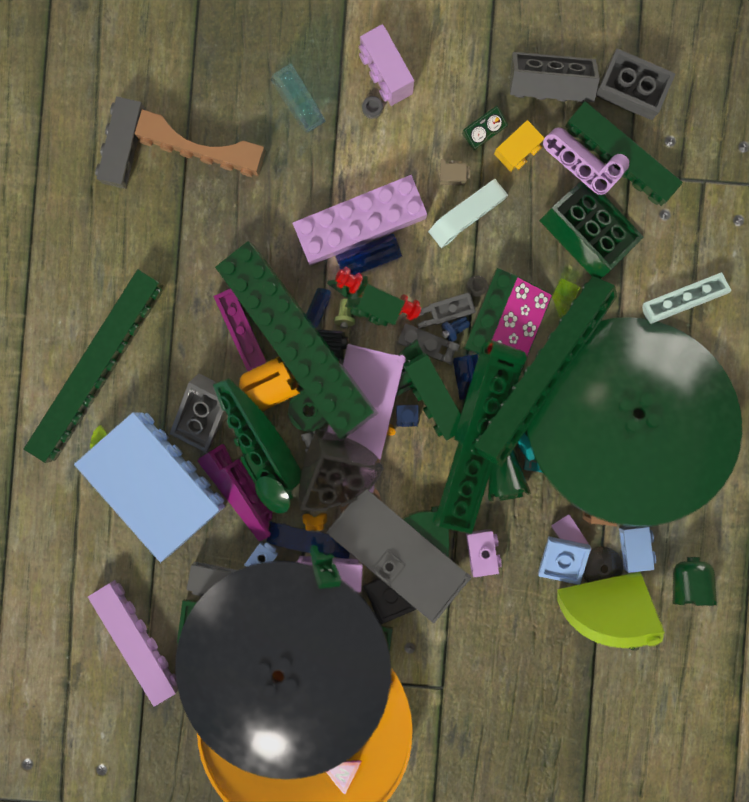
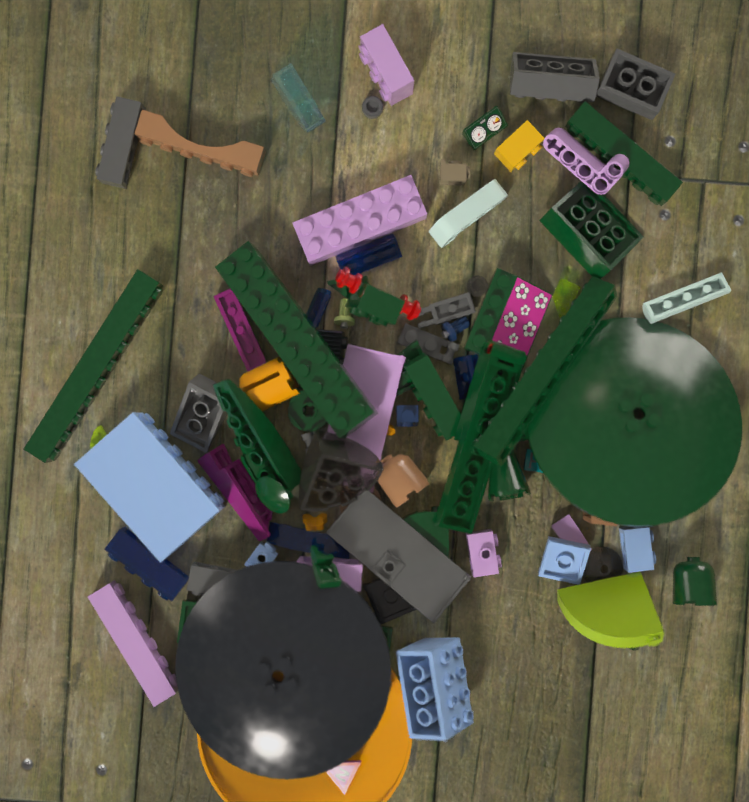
teal tile [518,433,535,461] -> none
none -> clear blue brick [104,527,189,601]
none -> medium nougat cylinder [376,454,429,508]
none -> light blue brick [396,637,474,741]

